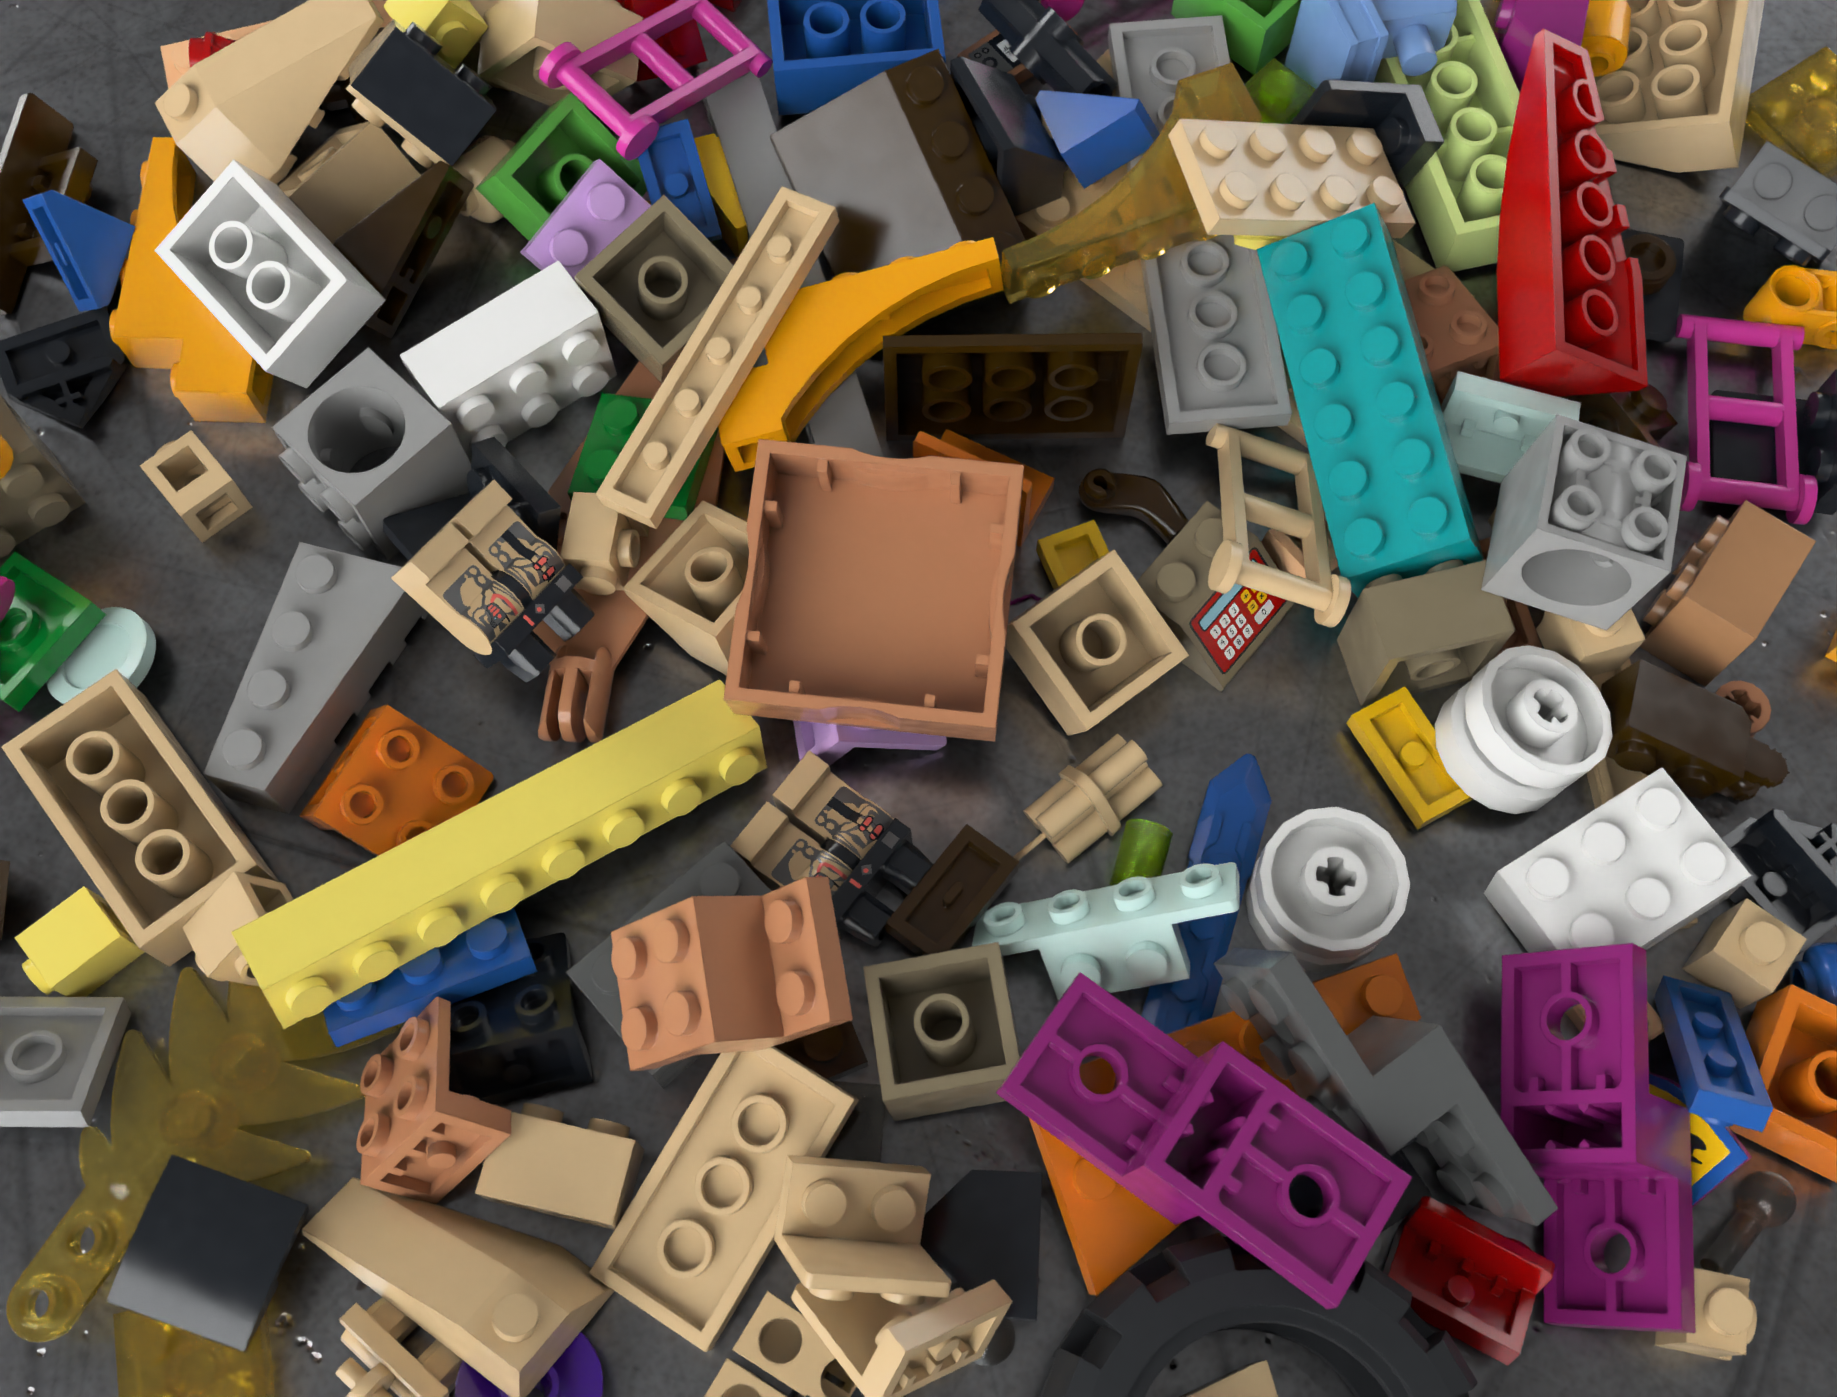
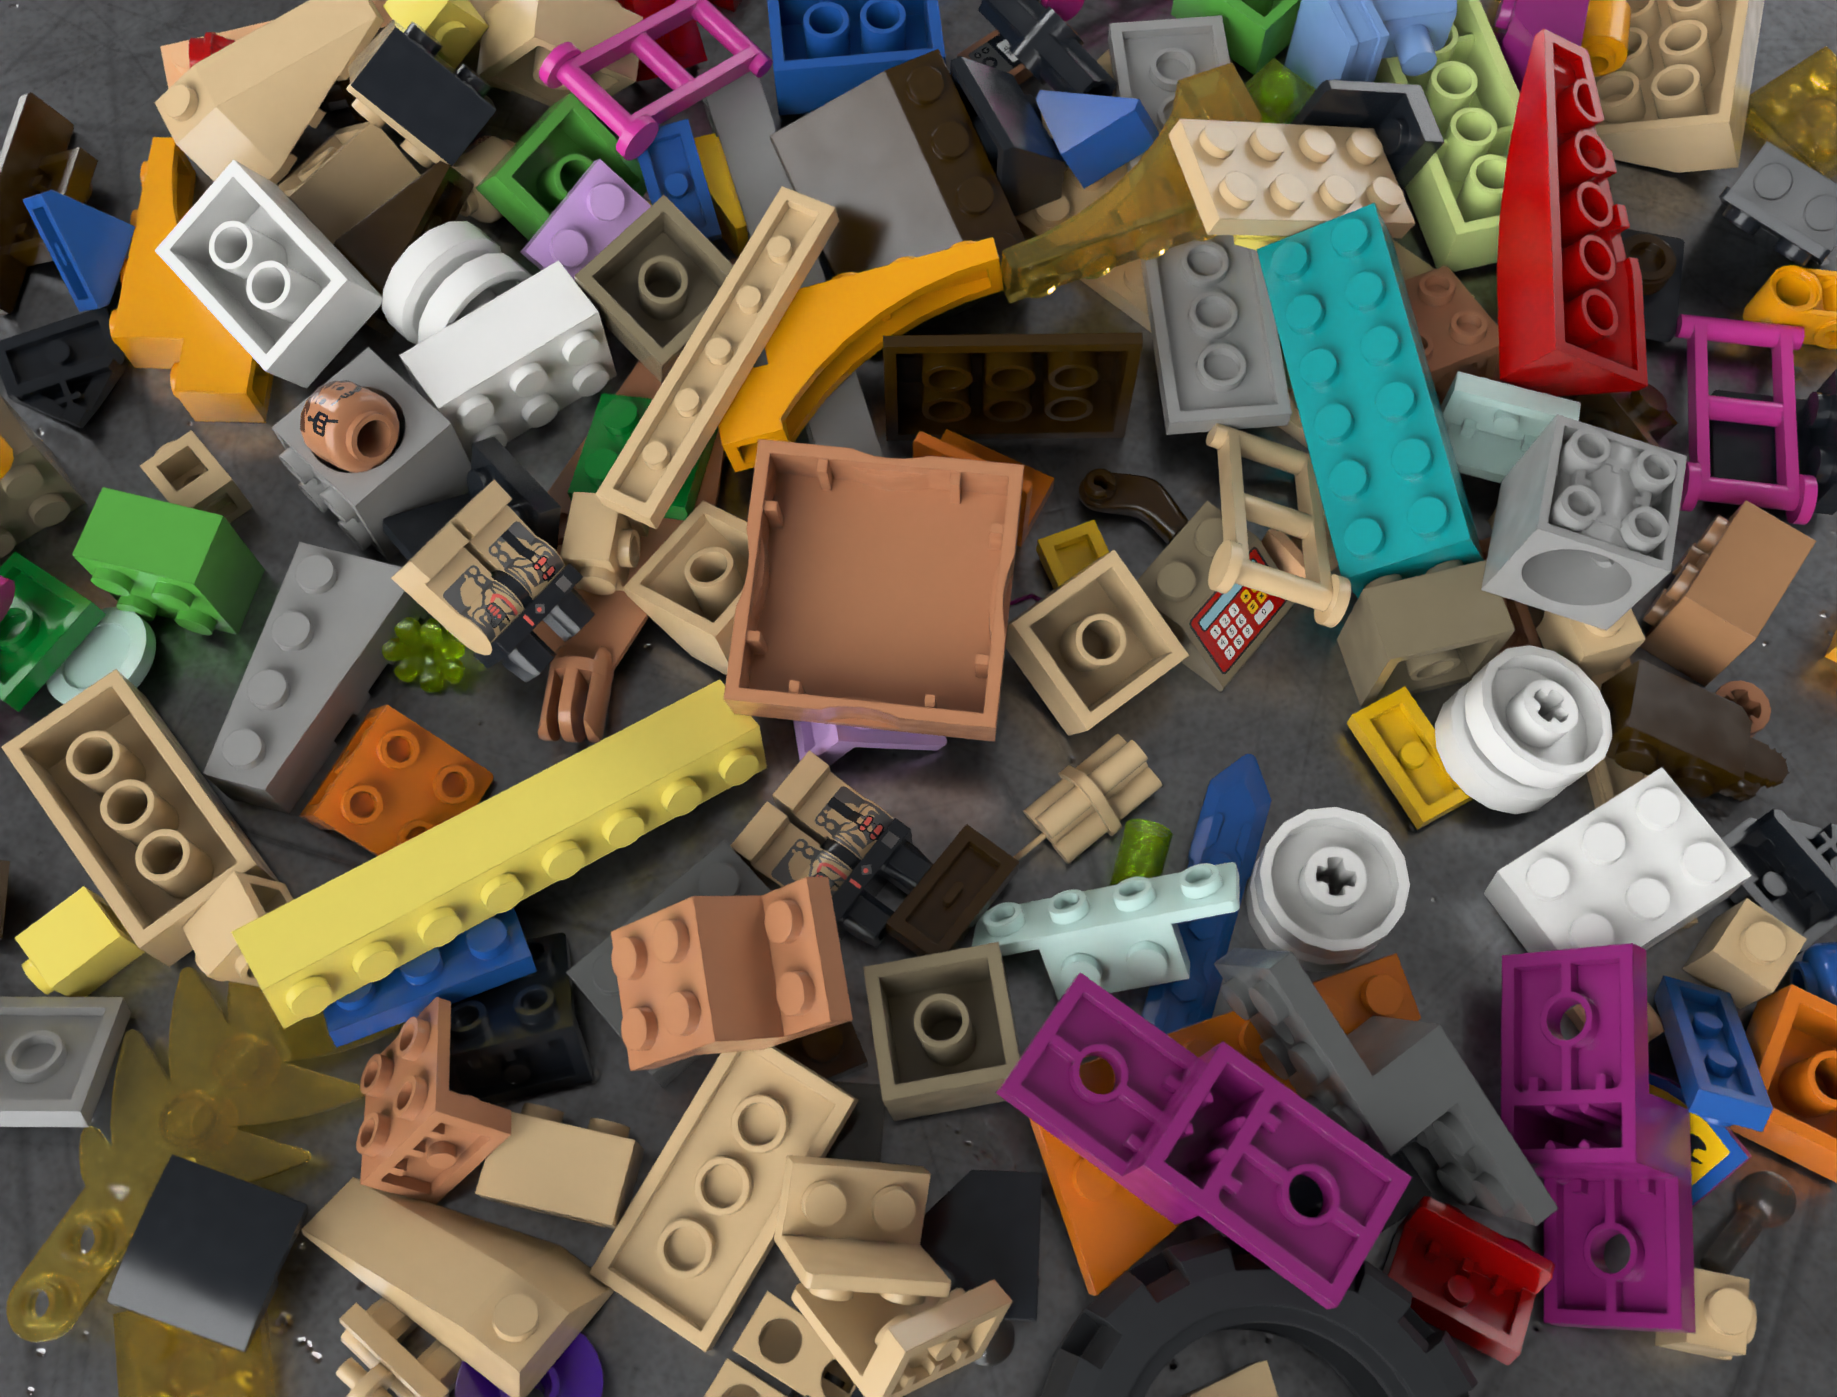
none -> bright green brick [72,487,265,635]
none -> nougat head [300,380,400,473]
none -> white wheel [382,221,532,345]
none -> clear neon green plant [382,617,466,693]

